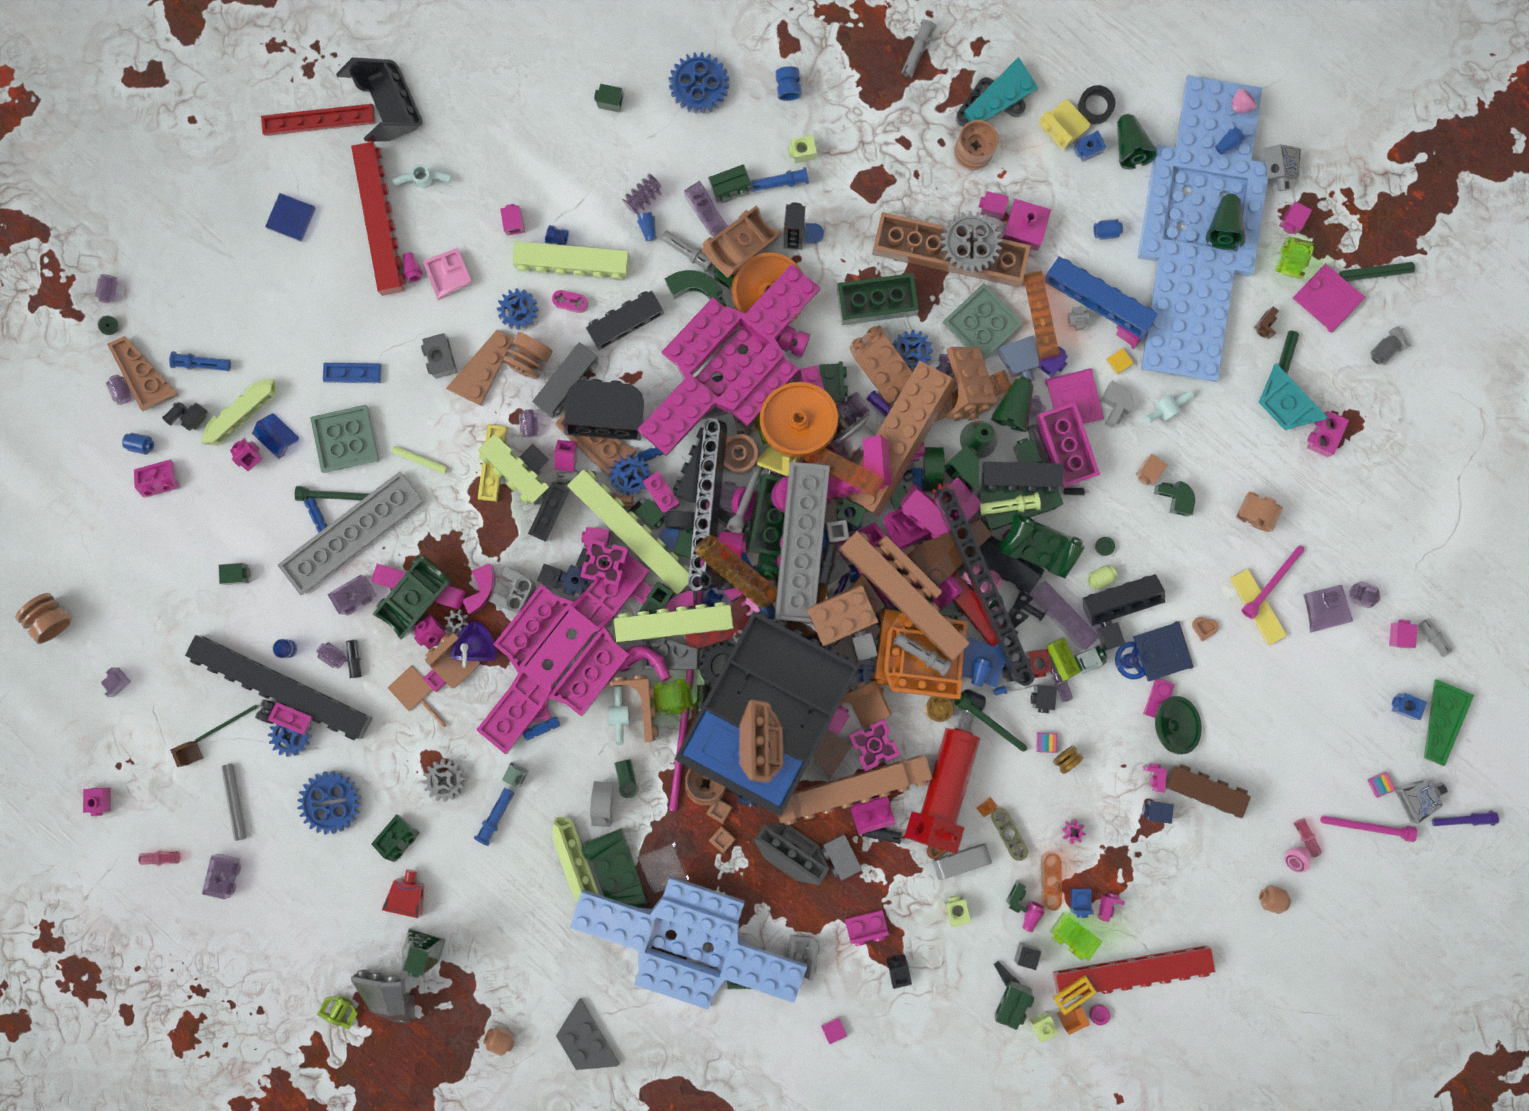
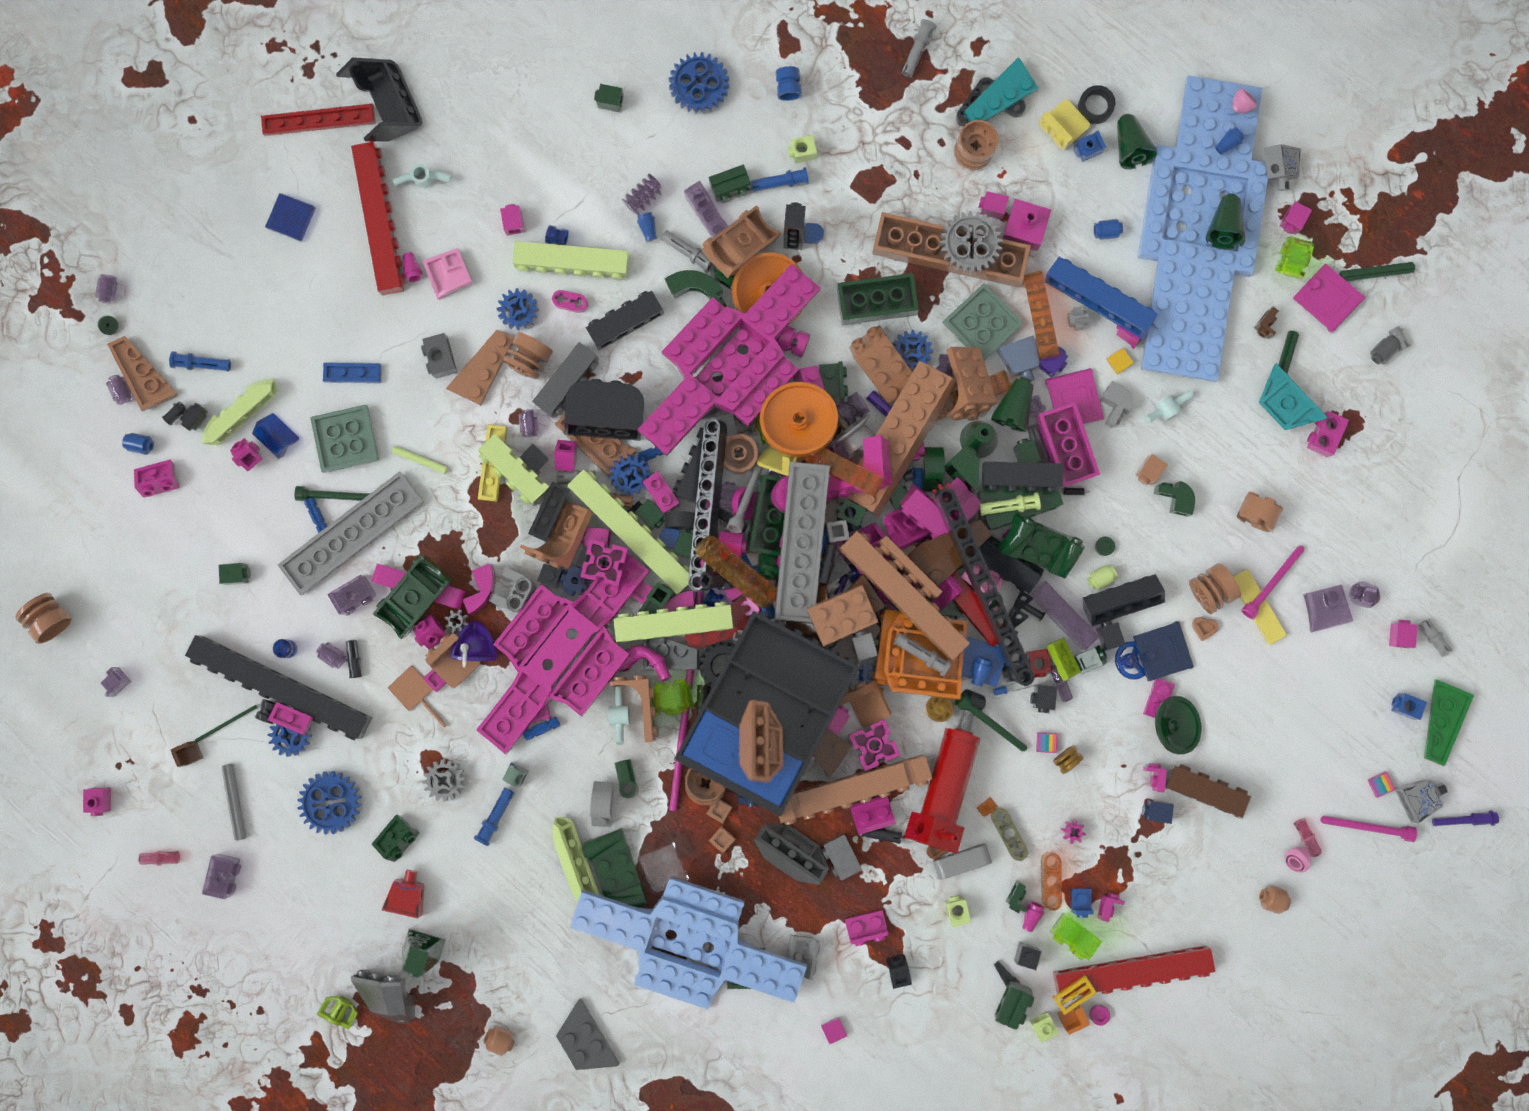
none -> nougat bracket [520,501,593,569]
none -> nougat wheel [1189,563,1241,614]

